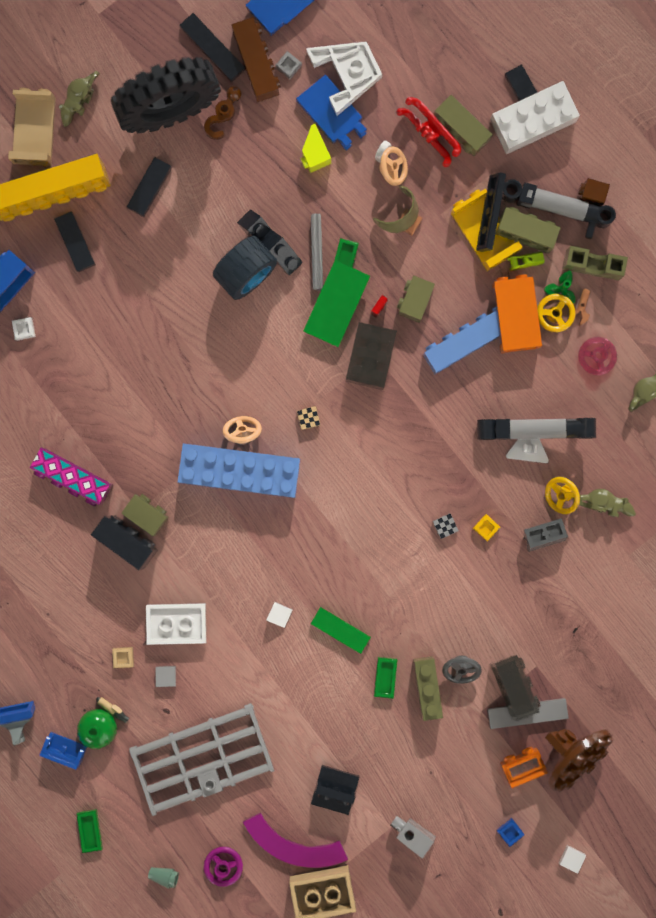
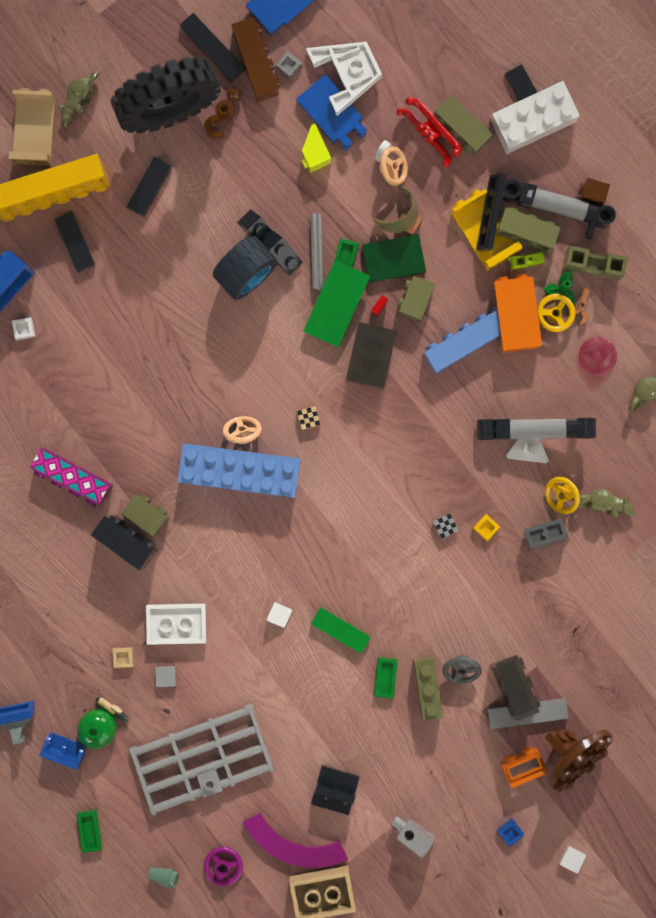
none -> dark green tile [362,234,426,283]

